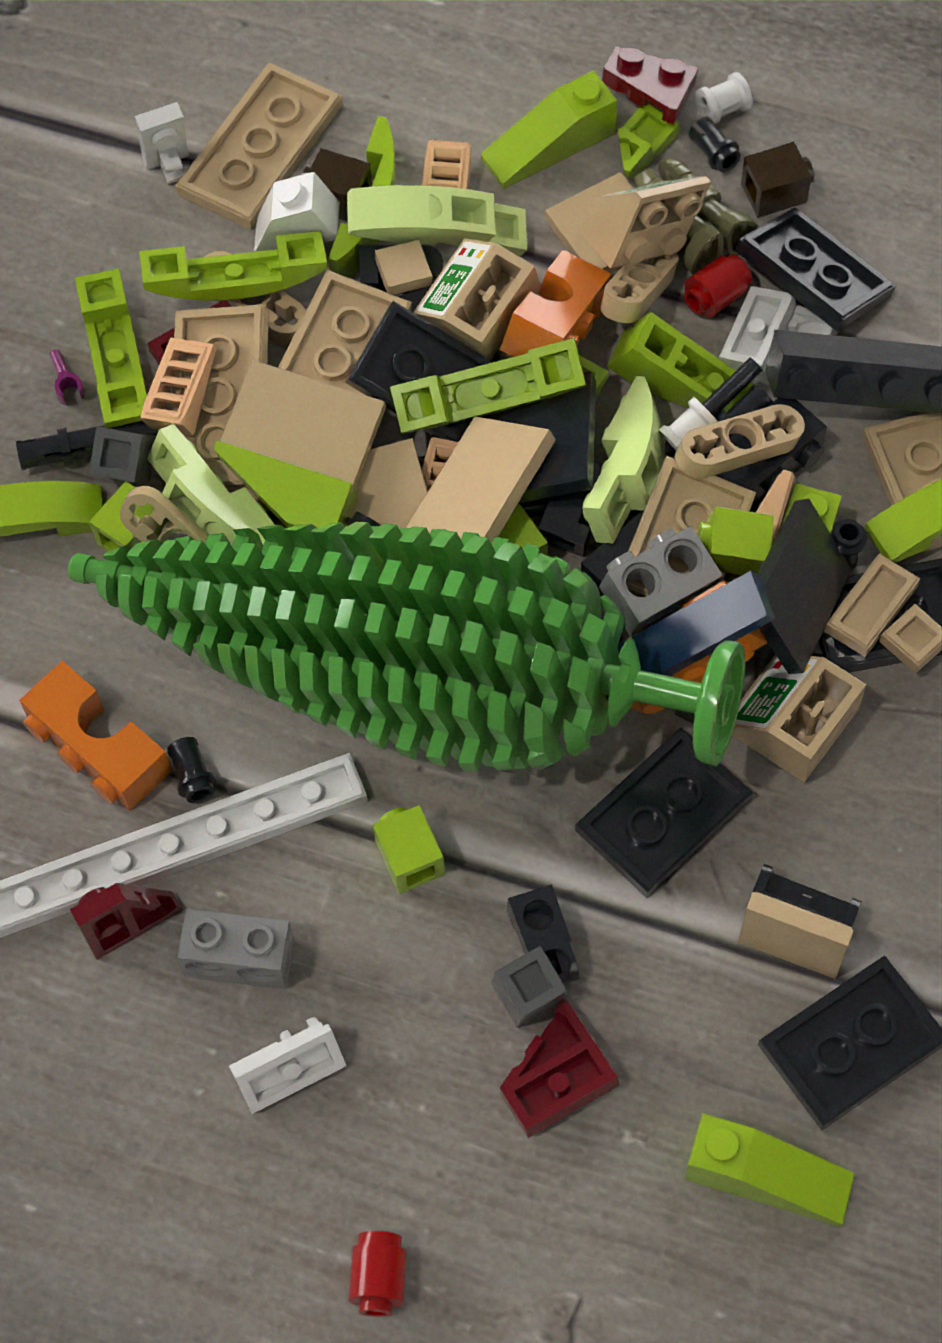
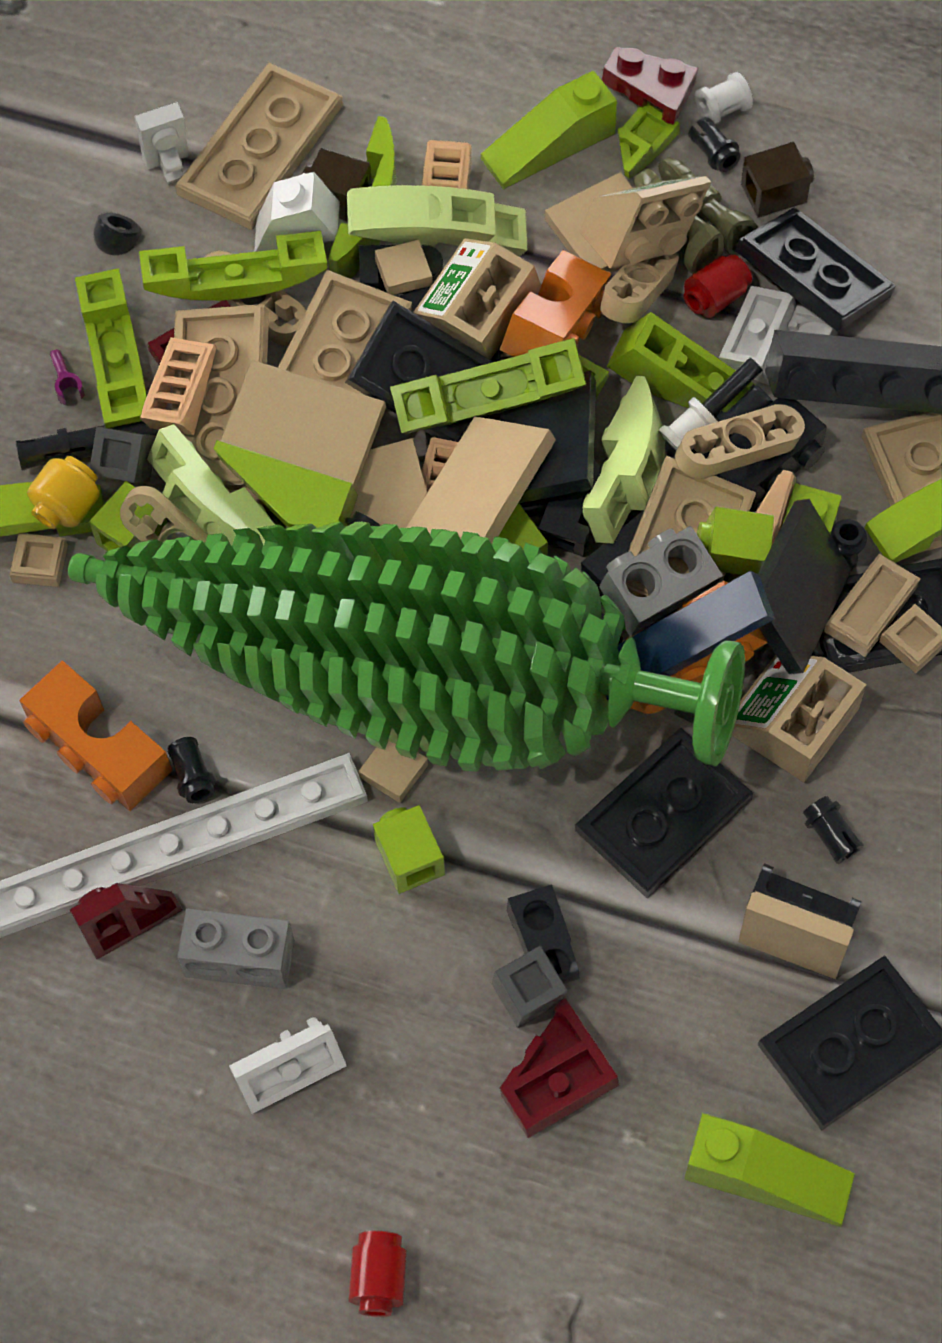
none -> tan tile [9,533,68,587]
none -> yellow head [27,456,100,529]
none -> black piece [94,212,141,255]
none -> tan tile [358,739,428,803]
none -> black pin [803,796,864,864]

